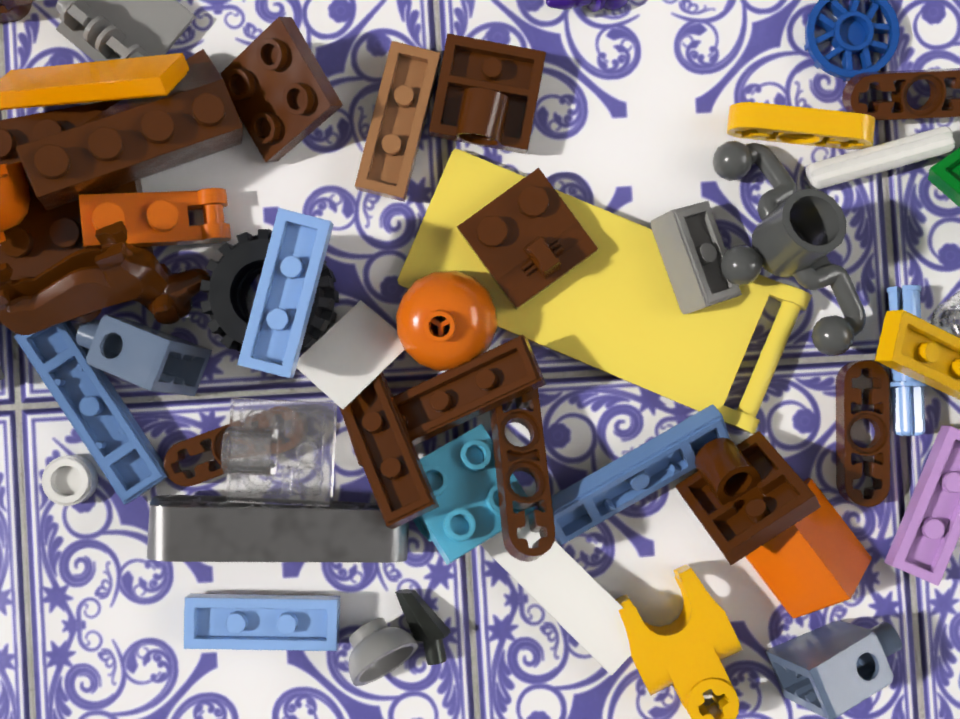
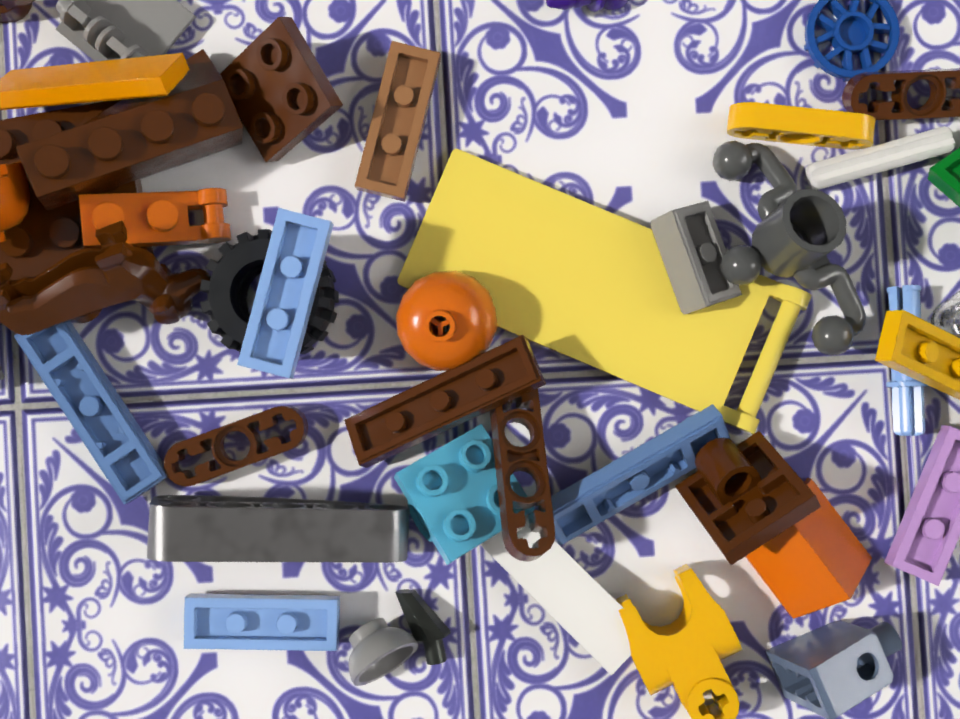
white tile [42,455,98,506] -> none
sand blue torso [76,314,212,396] -> none
clear plate [221,398,337,507] -> none
white sticker [296,300,404,410] -> none
reddish brown tile [339,371,439,530] -> none
reddish brown plate [429,33,546,154] -> none
reddish brown hinge [457,168,598,310] -> none
reddish brown beam [836,360,890,507] -> none

